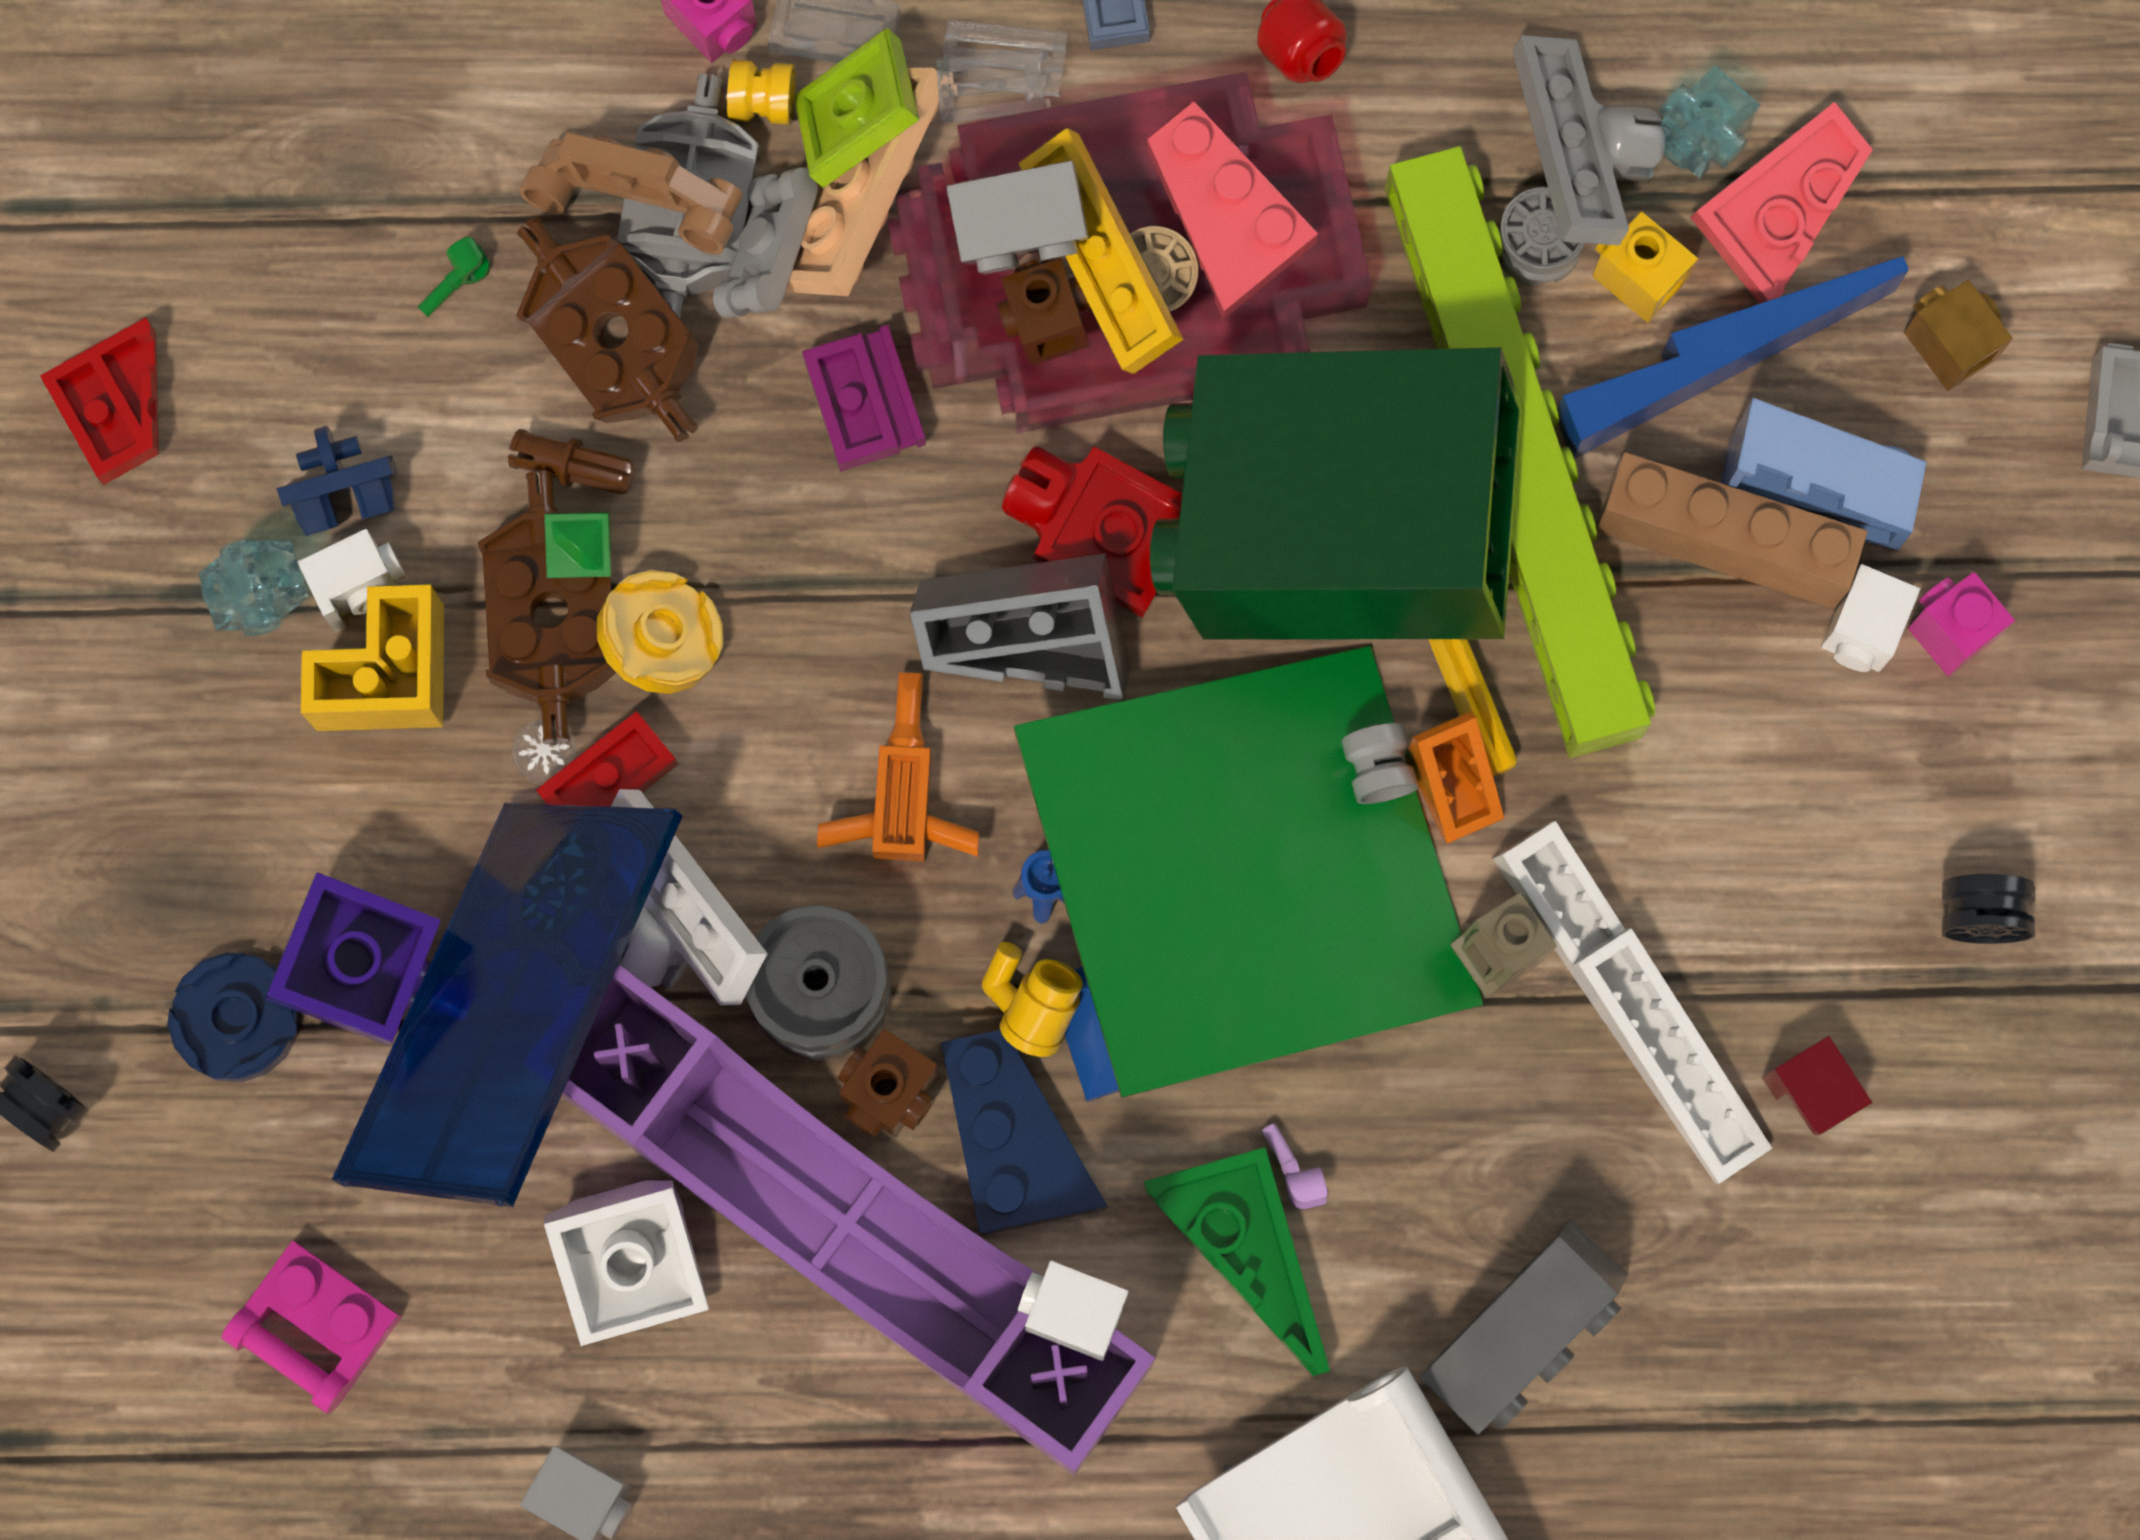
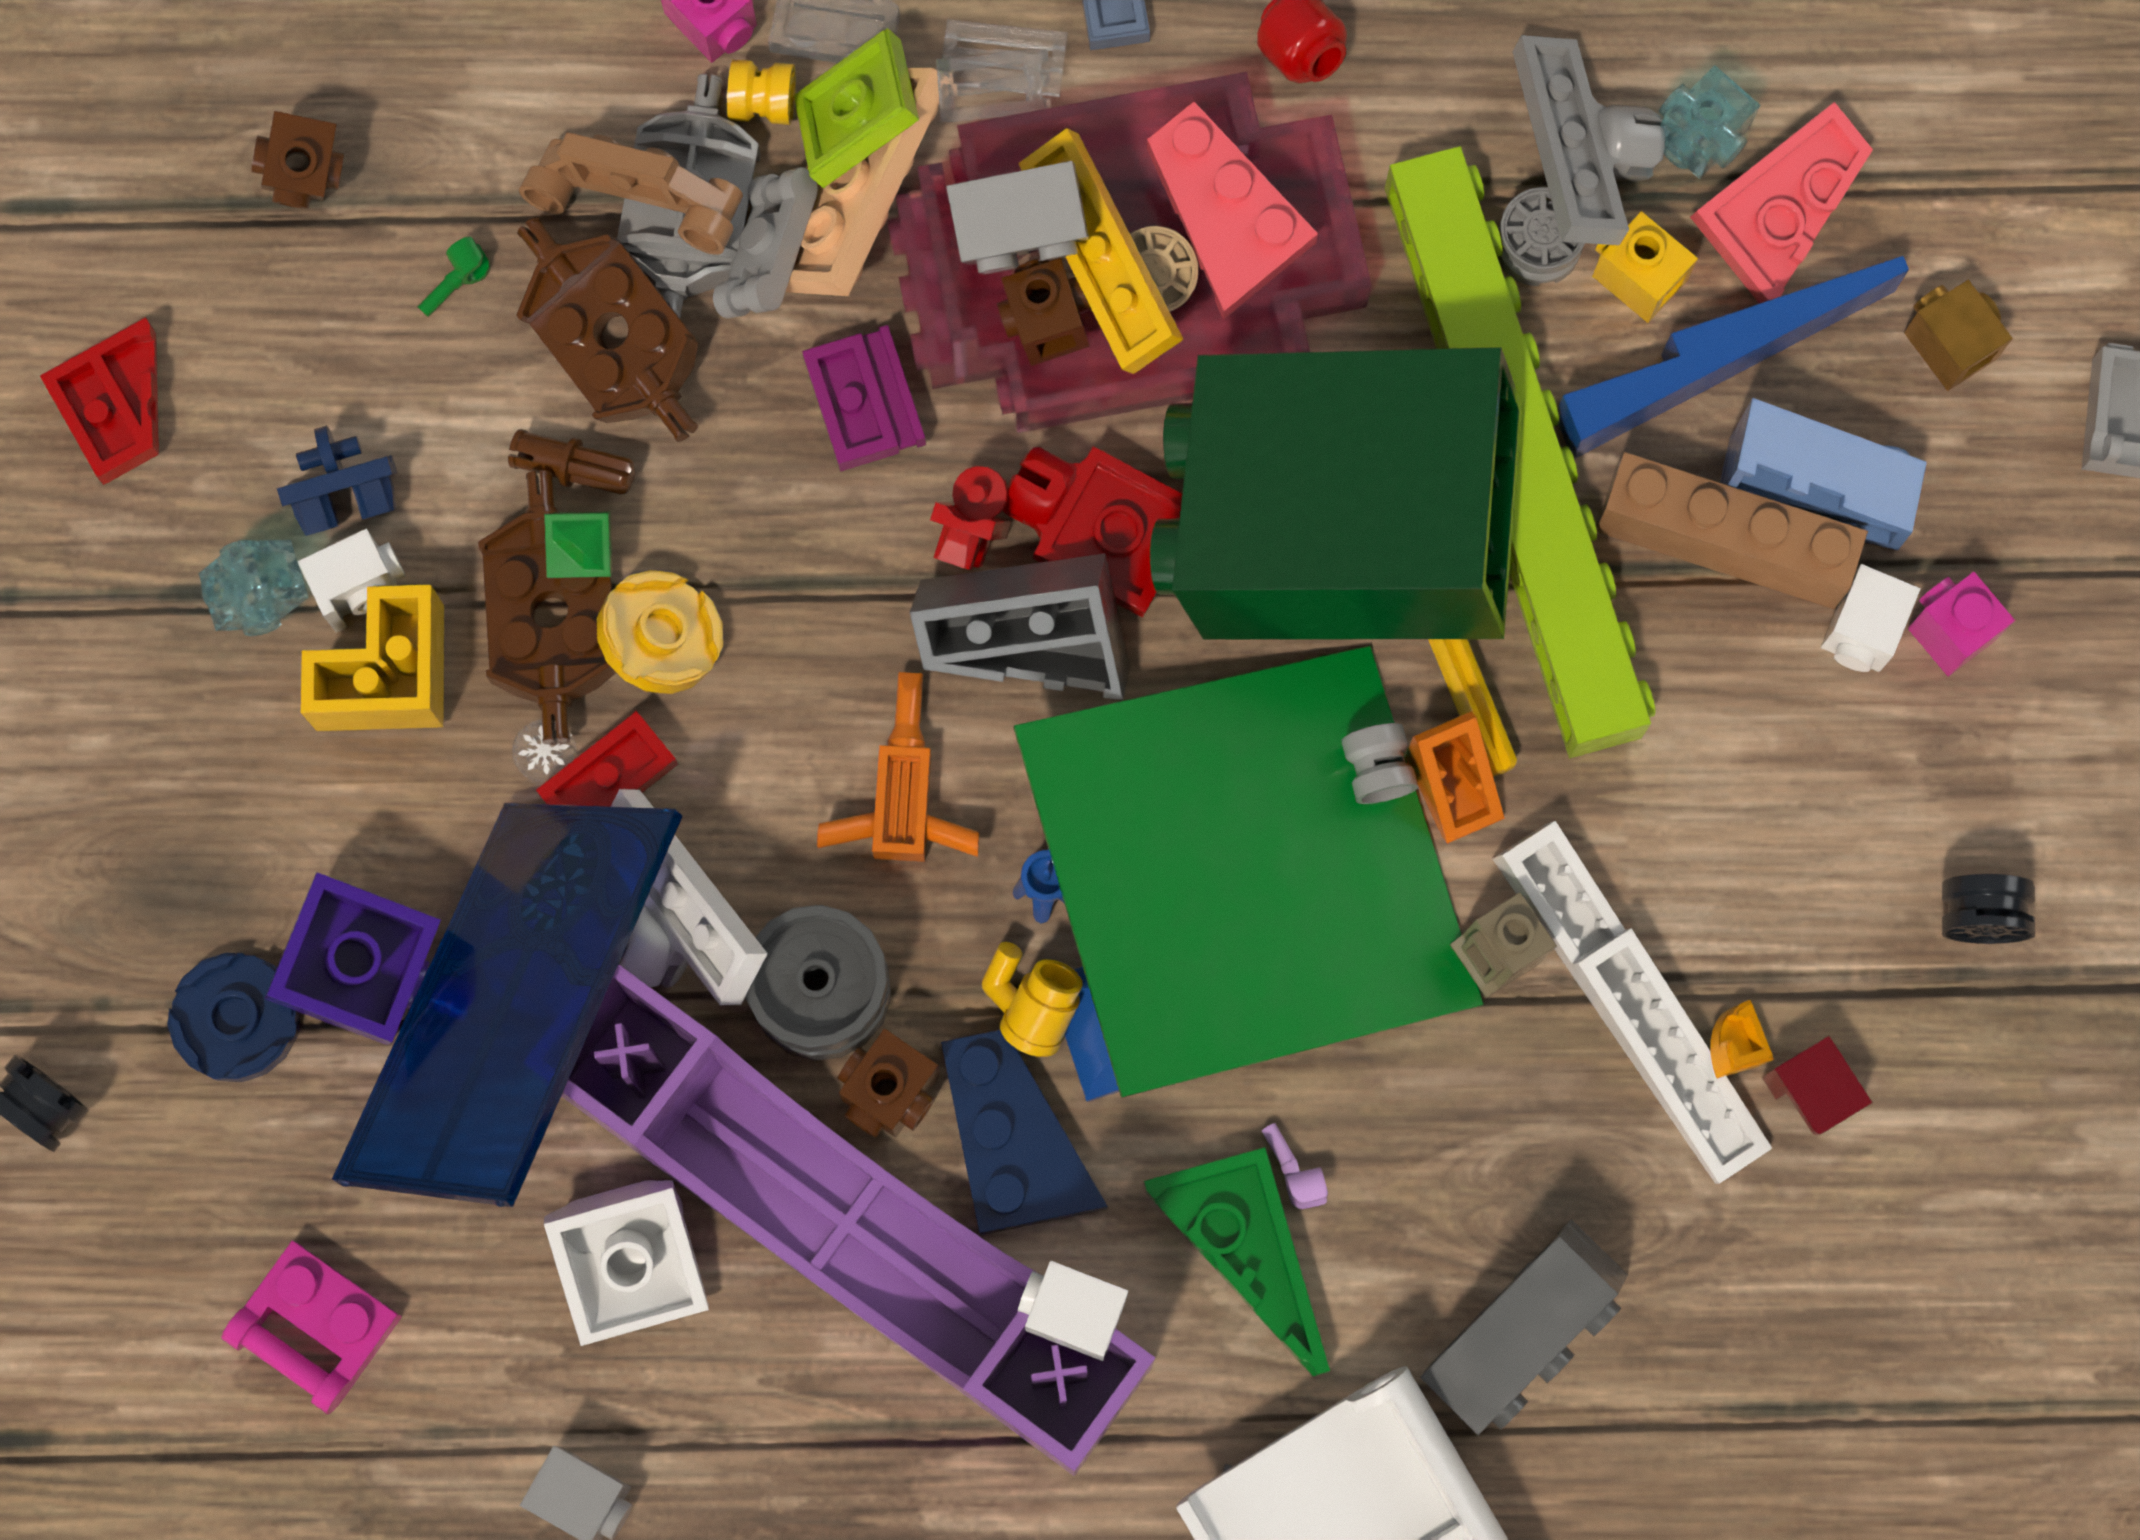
none -> reddish brown brick [251,111,344,209]
none -> red hips [930,466,1012,570]
none -> light orange tile [1710,1000,1774,1079]

